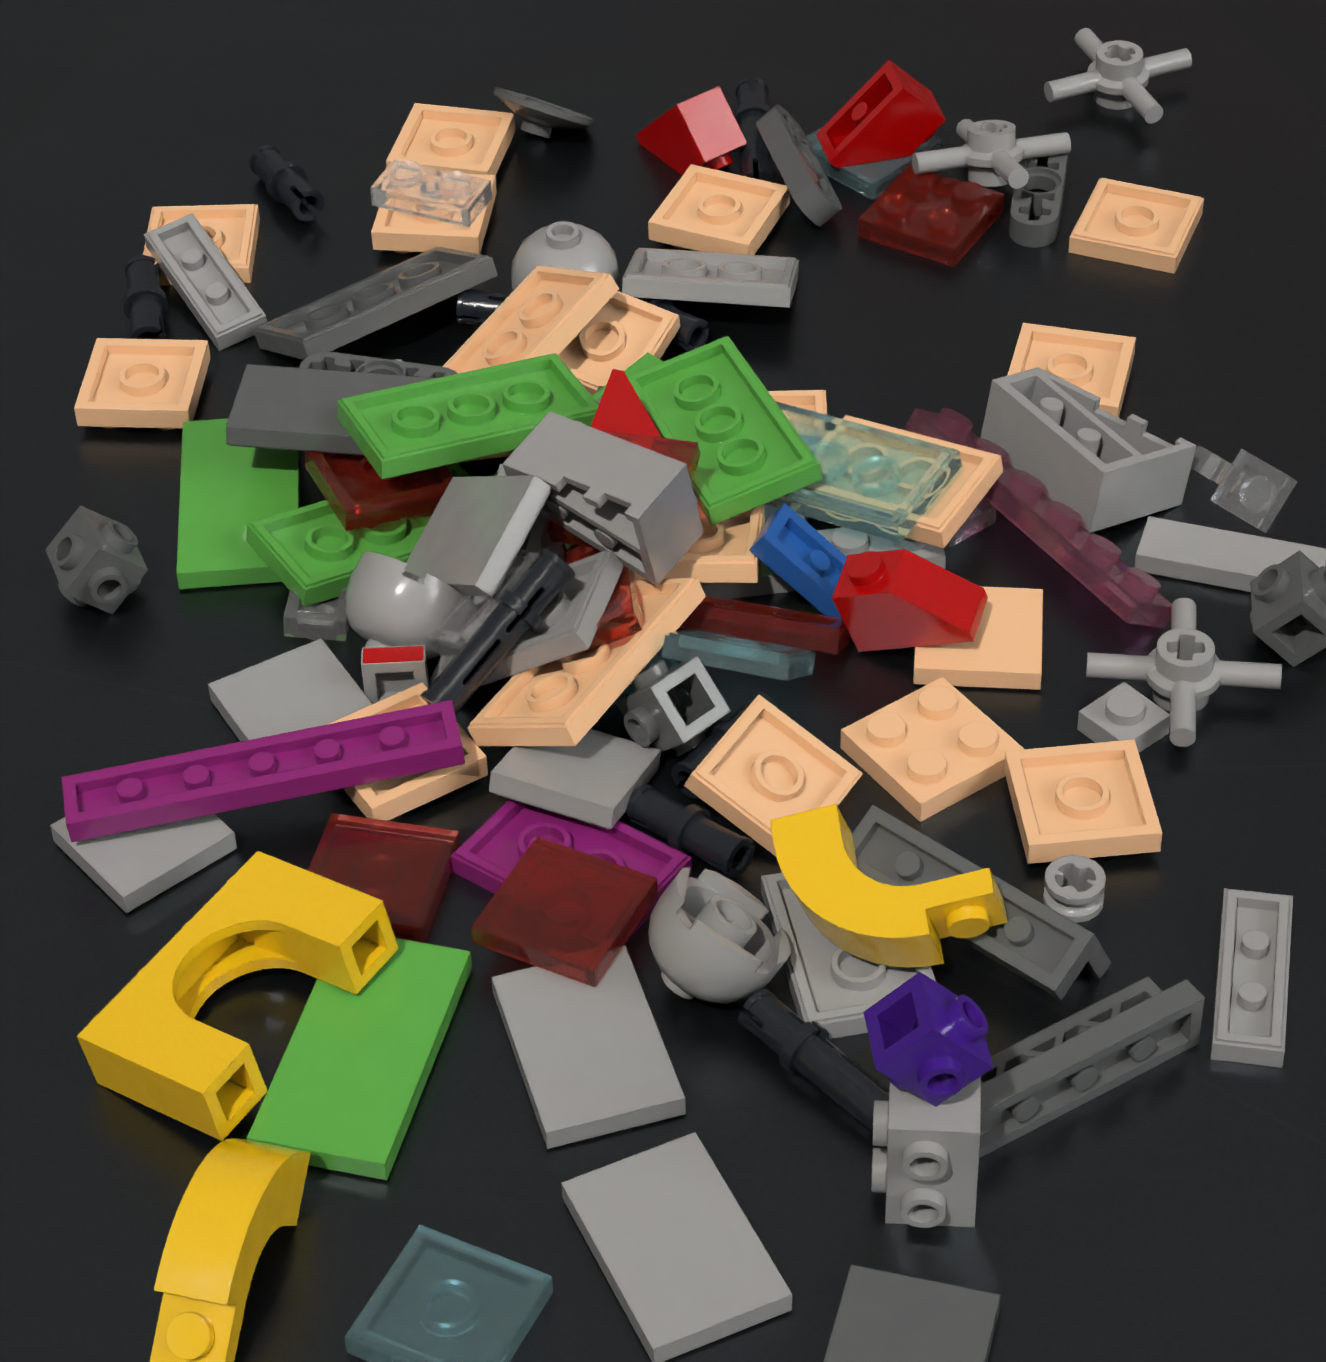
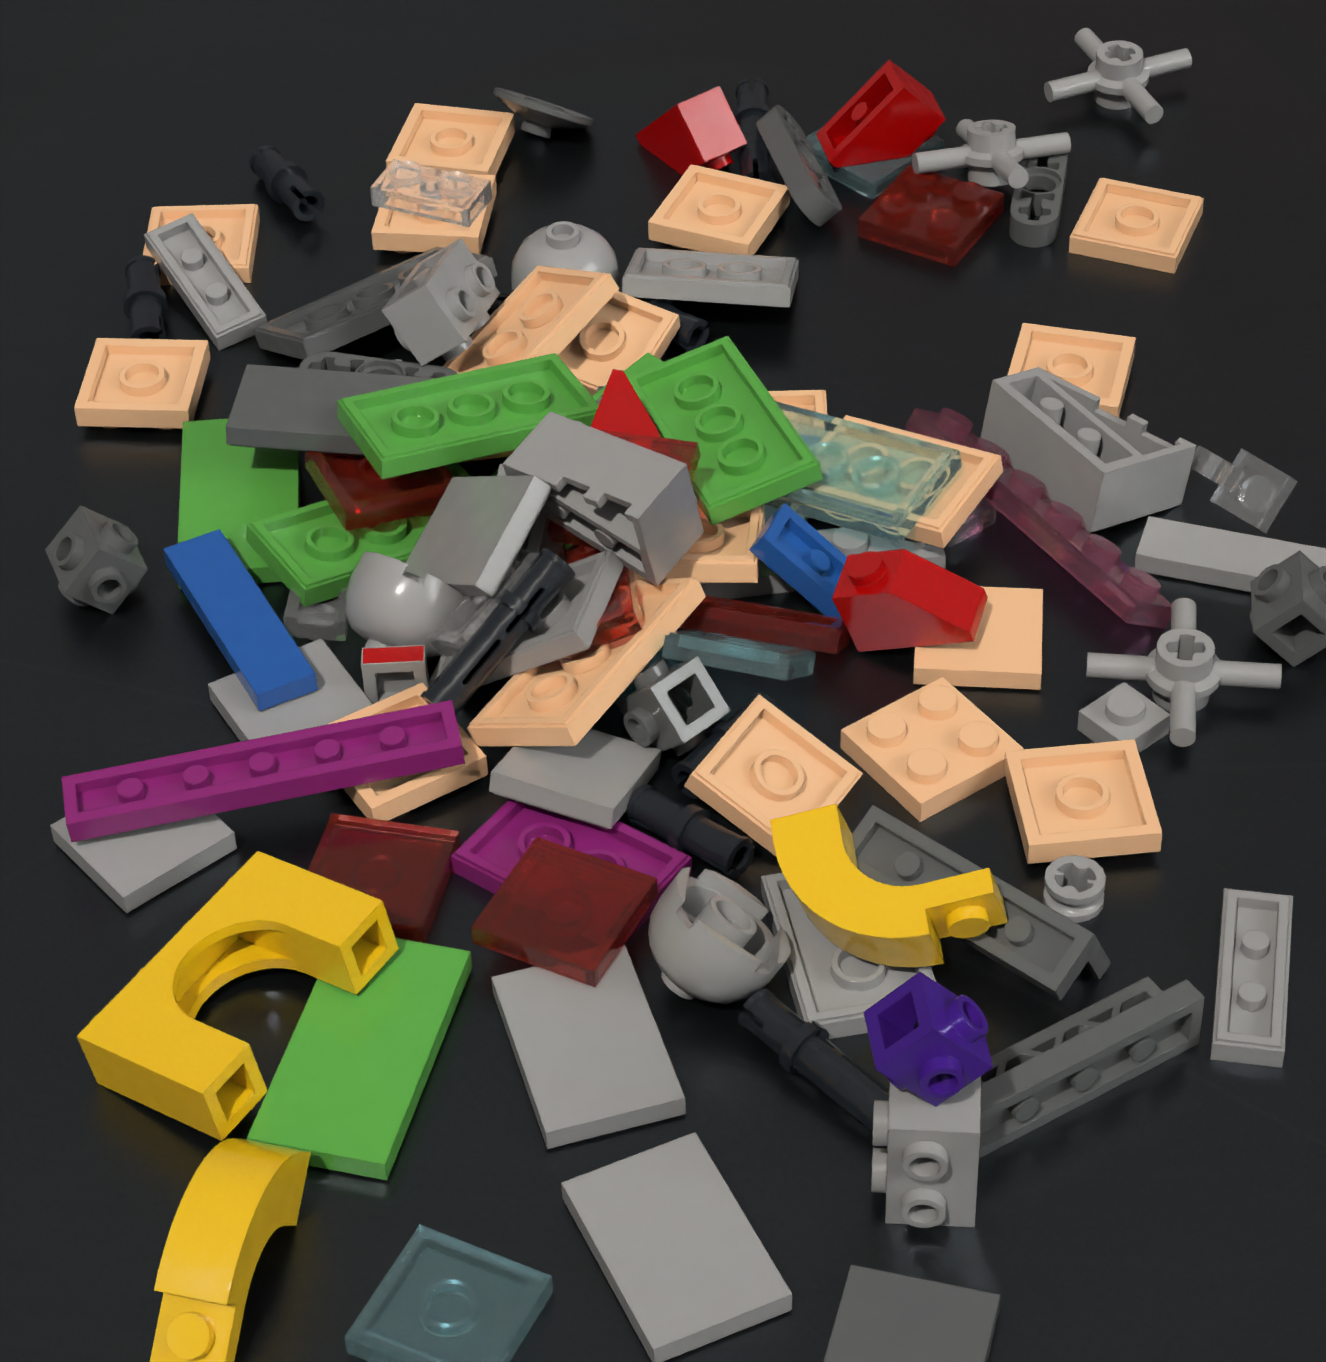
none -> blue tile [163,529,318,711]
none -> light grey brick [381,238,500,366]

